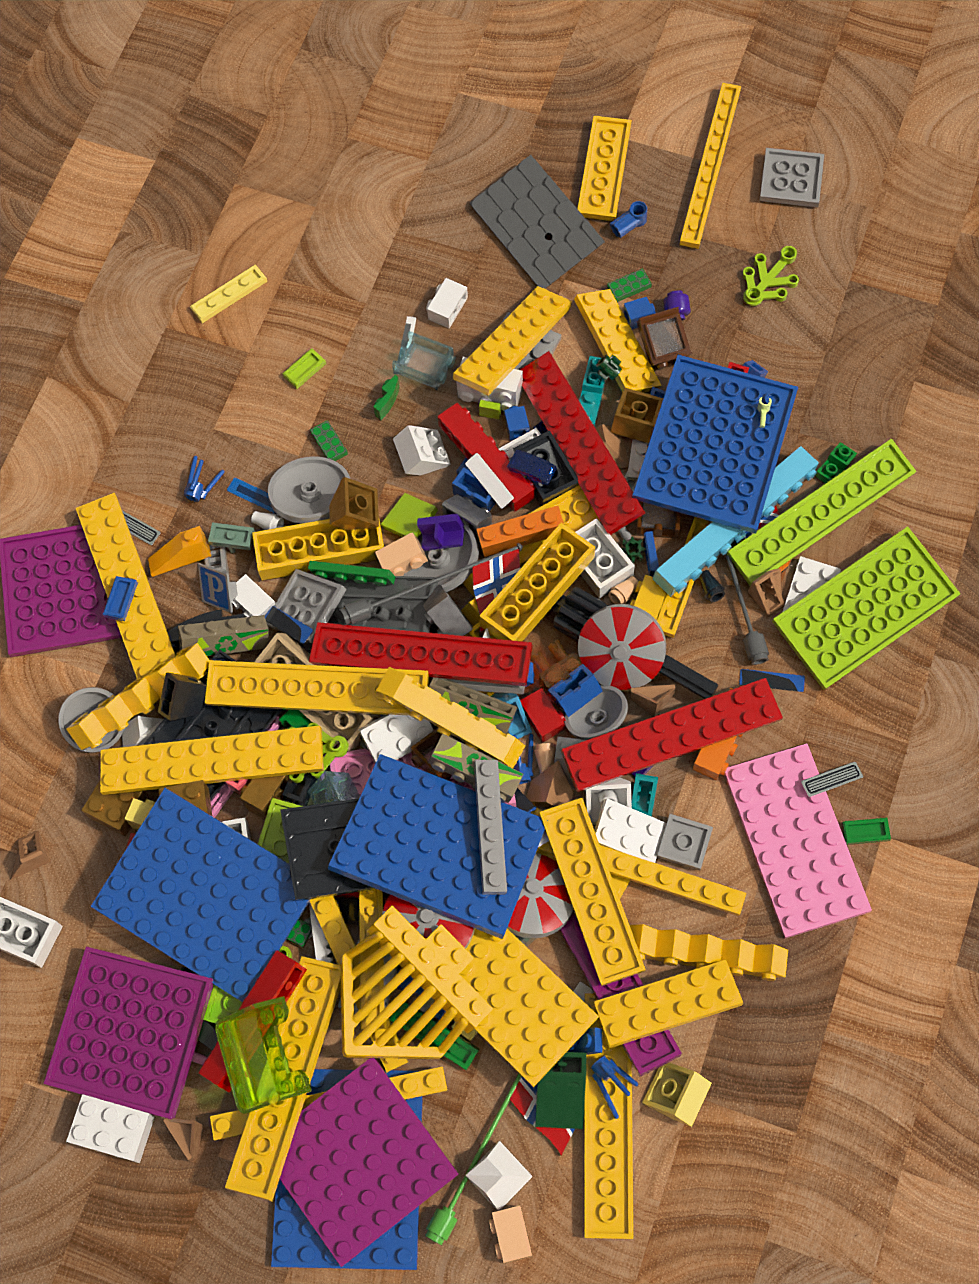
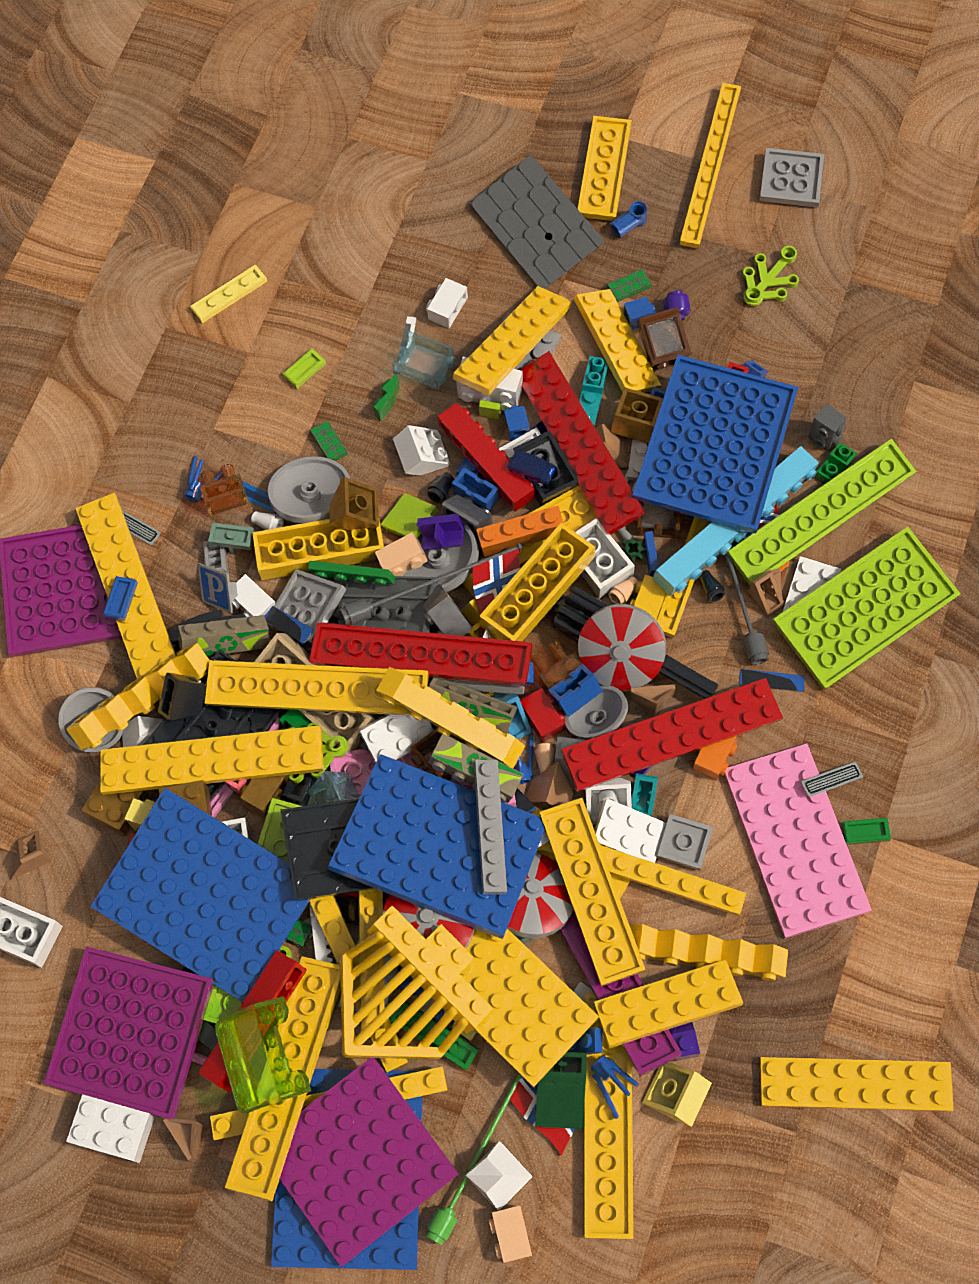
light orange slope [148,526,211,577] -> none
white sticker [465,453,514,509] -> none
dark green gear [596,354,622,380] -> none
yellowish green hand [757,397,772,428] -> none
none -> clear orange brick [200,464,249,516]
none -> black cone [427,472,454,503]
none -> dark purple slope [669,1022,700,1061]
none -> yellow plate [760,1057,953,1112]
none -> dark grey brick [808,403,847,451]

